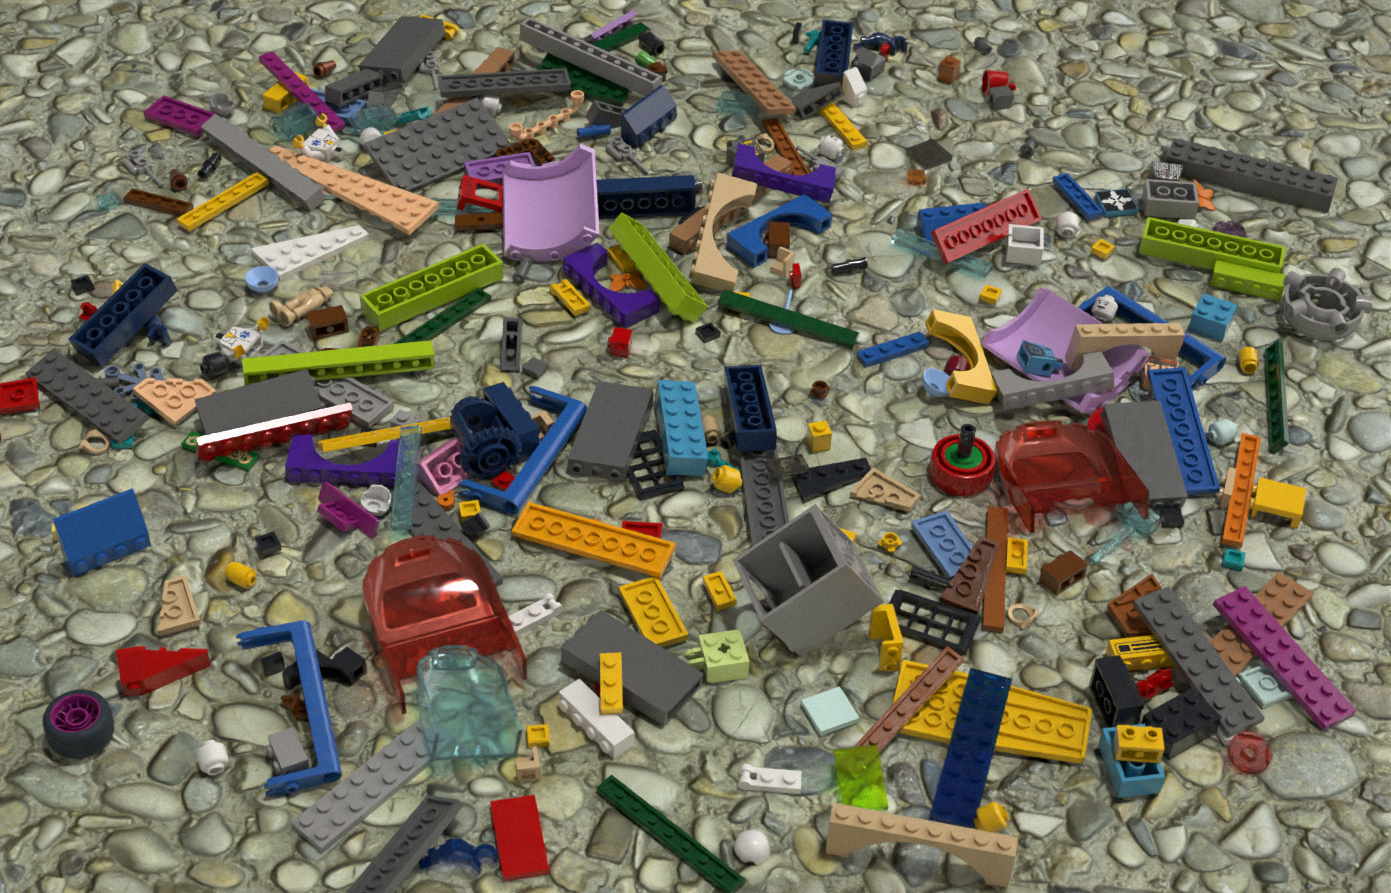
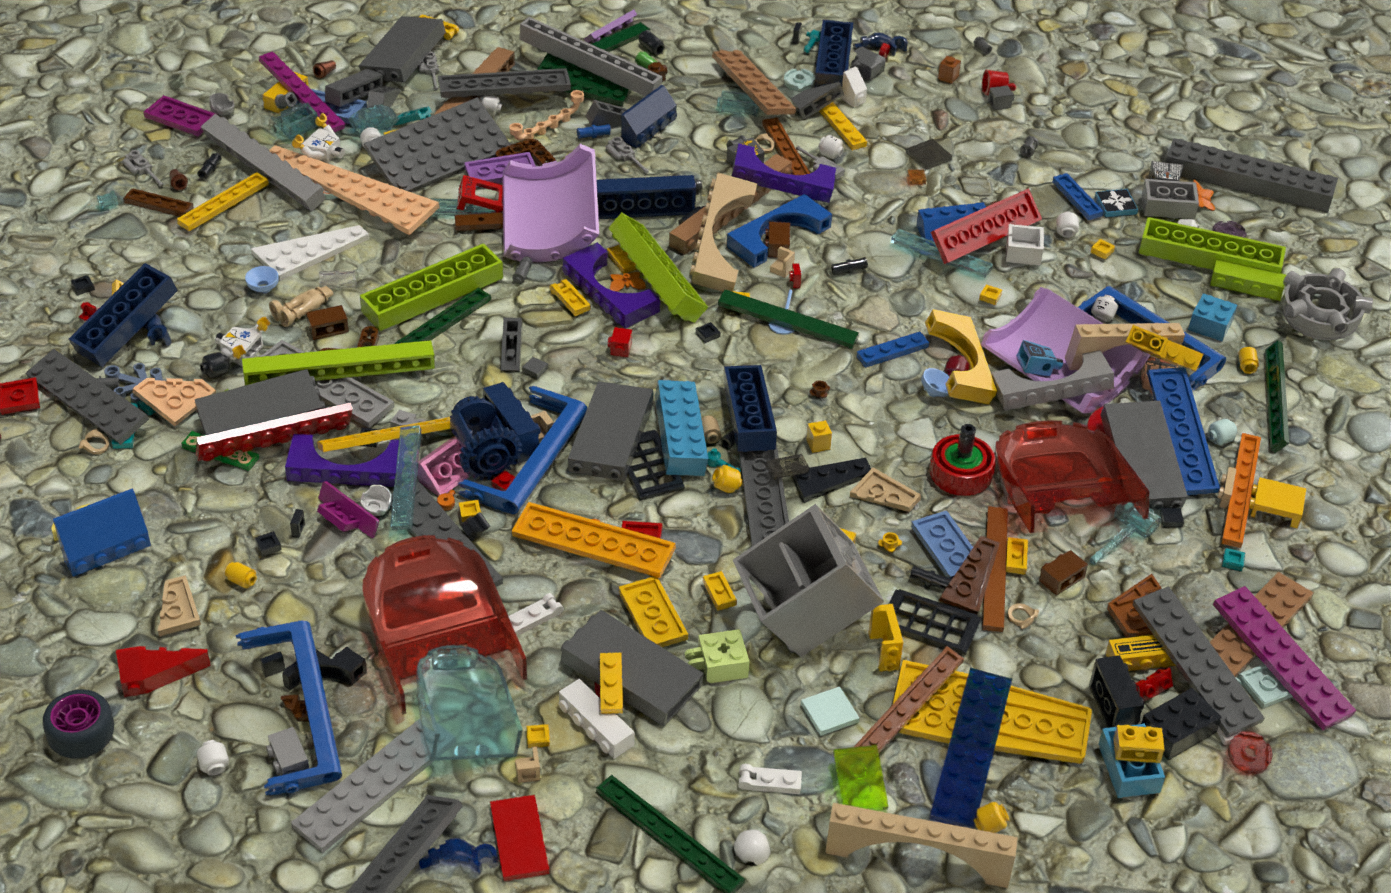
none -> dark grey bush [275,92,297,109]
none -> black tile [290,509,305,538]
none -> yellow slope [1125,325,1203,372]

